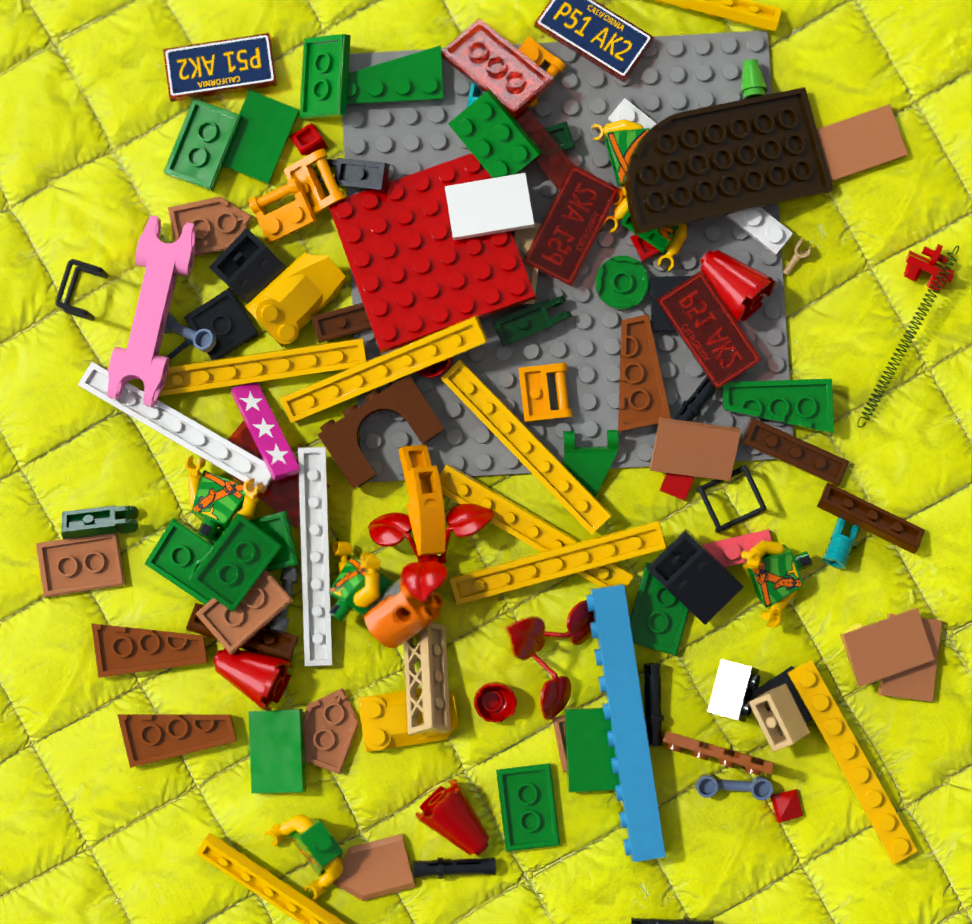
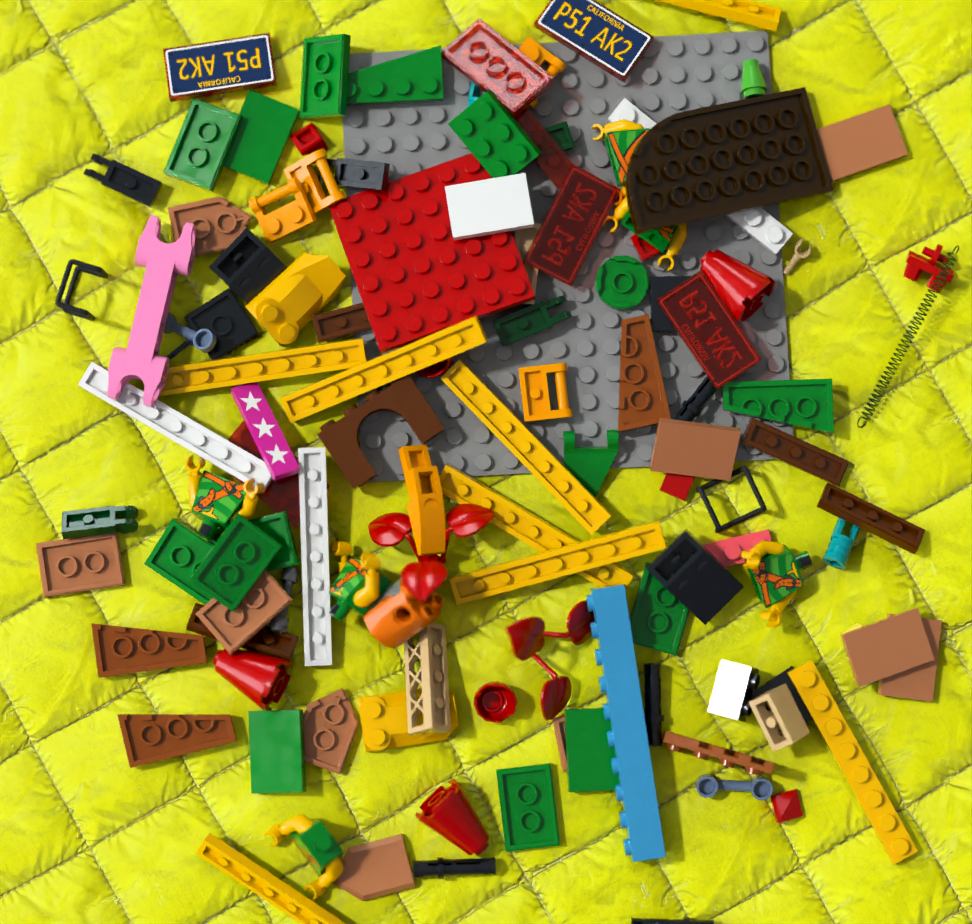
none -> black hinge [83,153,162,208]

